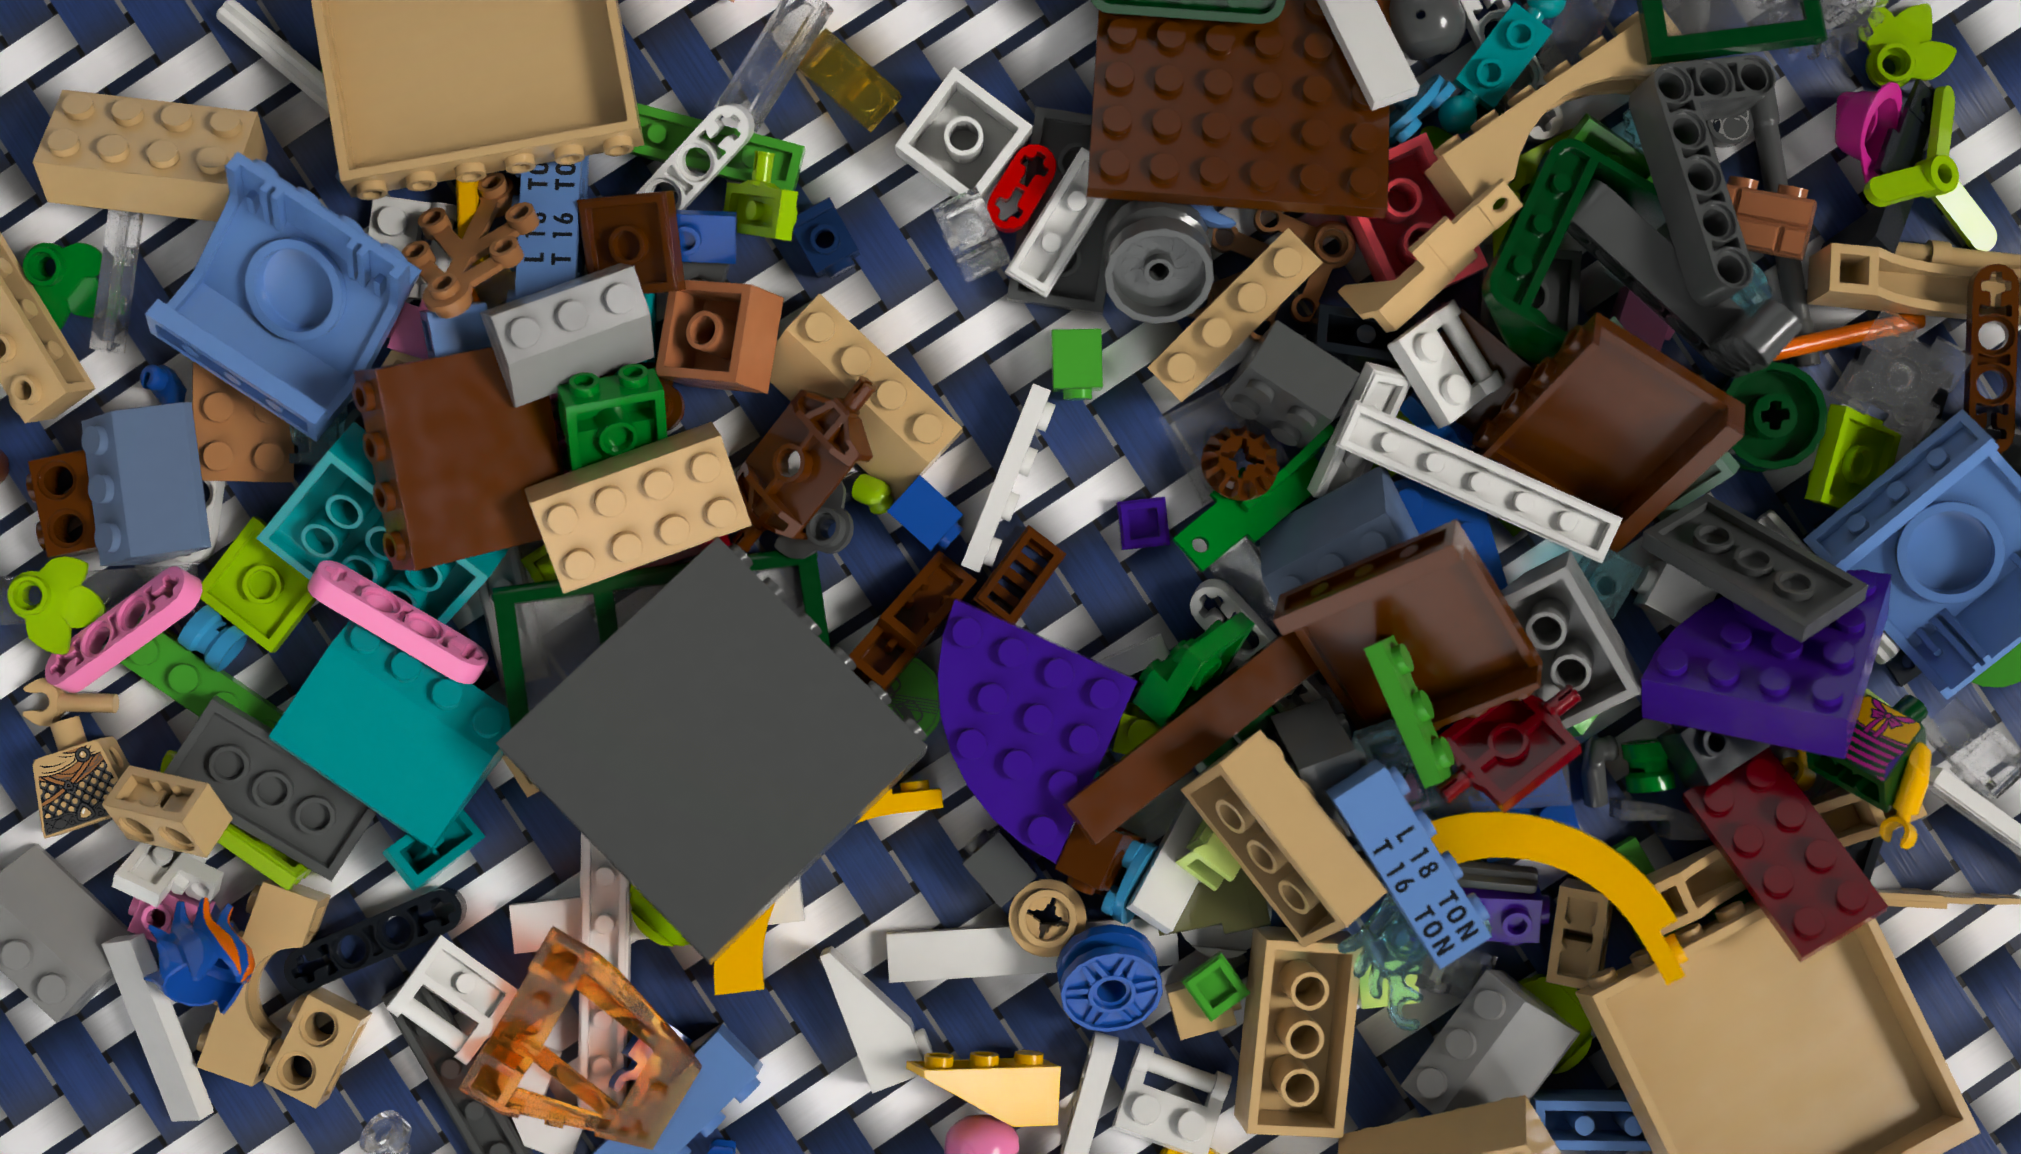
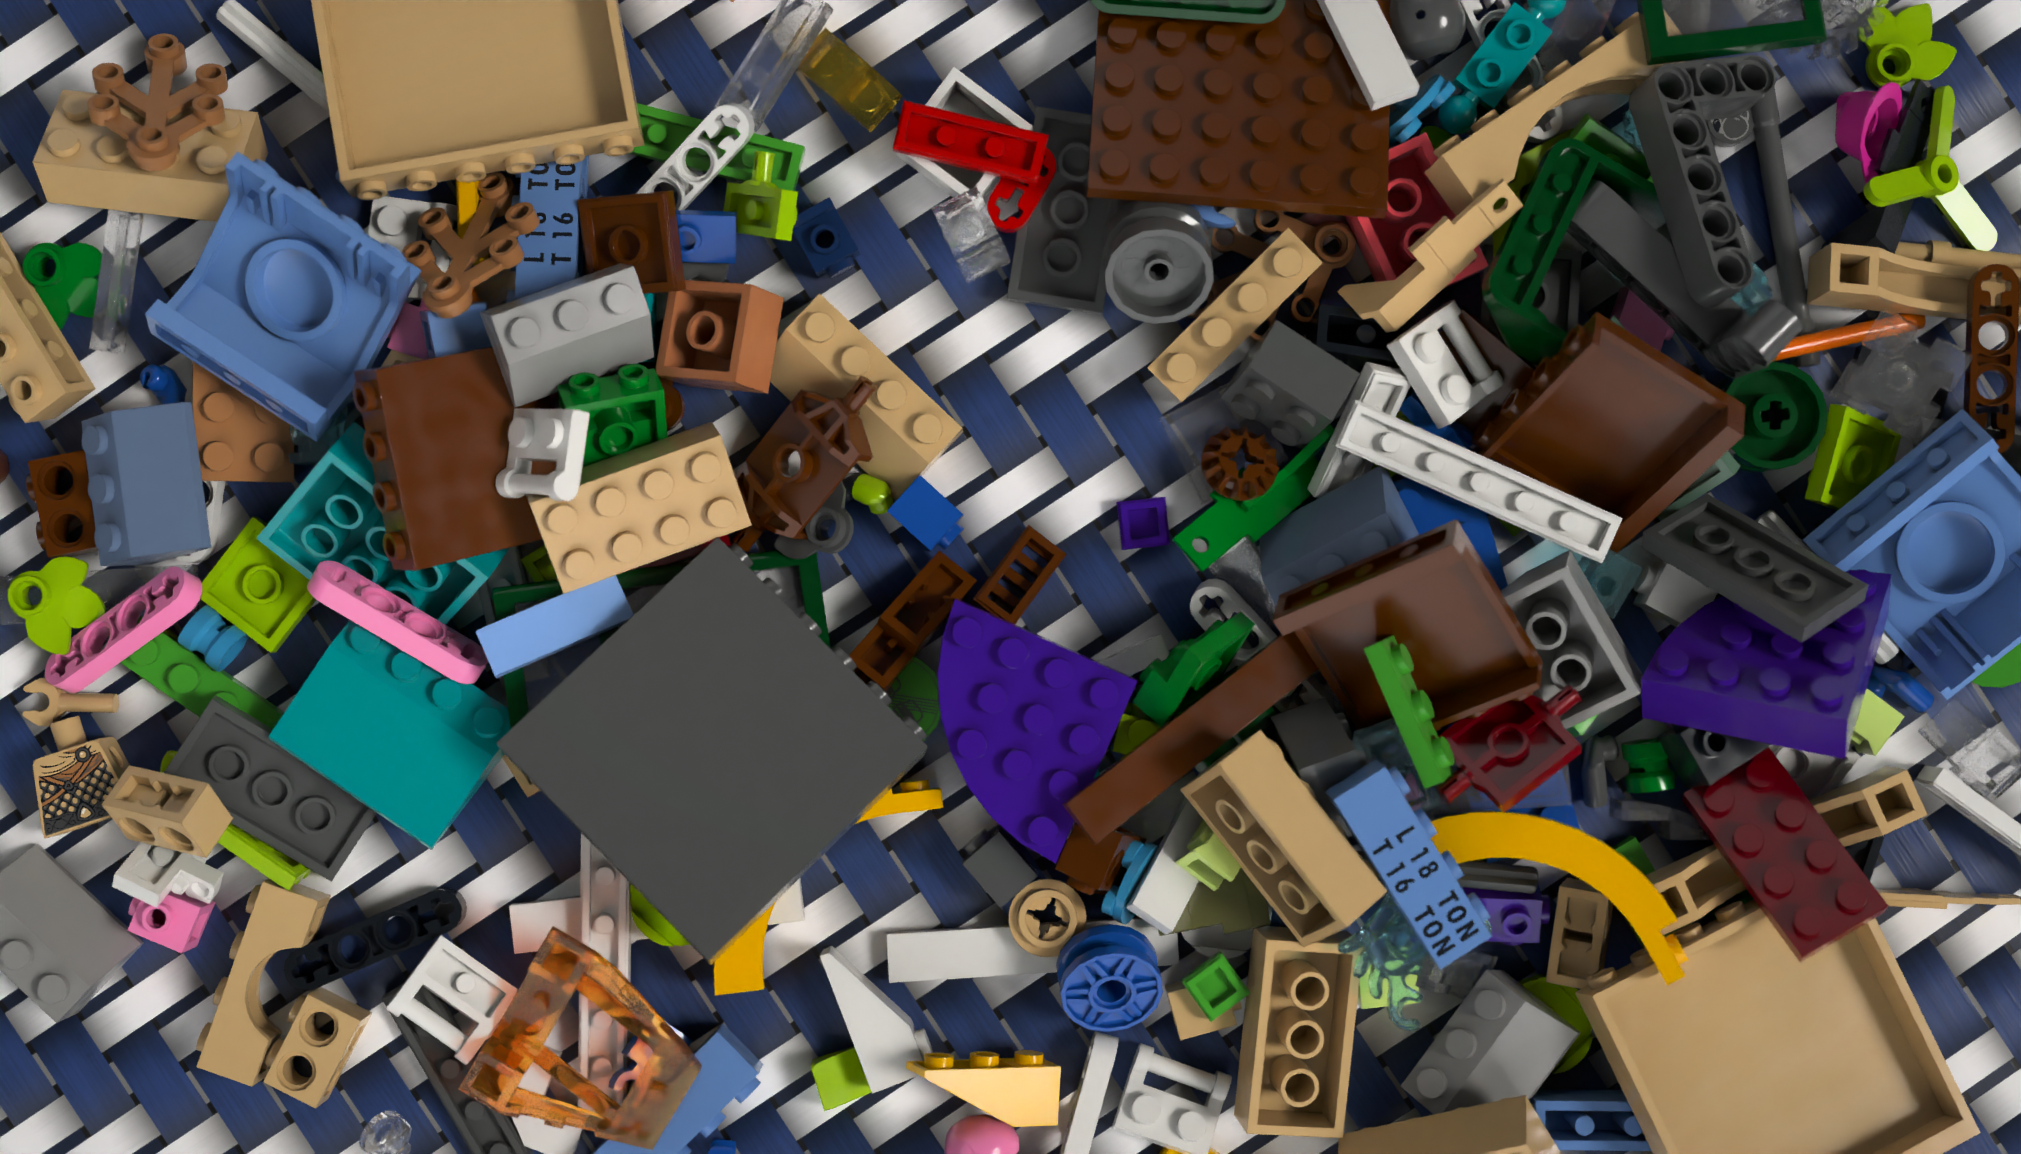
white tile [101,933,214,1122] -> none
blue hair [144,898,255,1014] -> none
teal slope [382,809,486,891] -> none
white plate [961,383,1056,573] -> none
white tile [1005,147,1108,299] -> none
bright green brick [1051,328,1103,401] -> none
nougat brick [1726,176,1817,261] -> none
torso [1780,695,1932,849] -> none
none -> medium nougat plant [87,33,228,171]
none -> light blue tile [475,575,633,678]
none -> white plate [496,408,590,501]
none -> lime slope [810,1046,872,1111]
none -> red tile [892,100,1049,186]
none -> blue arm [1867,666,1934,713]

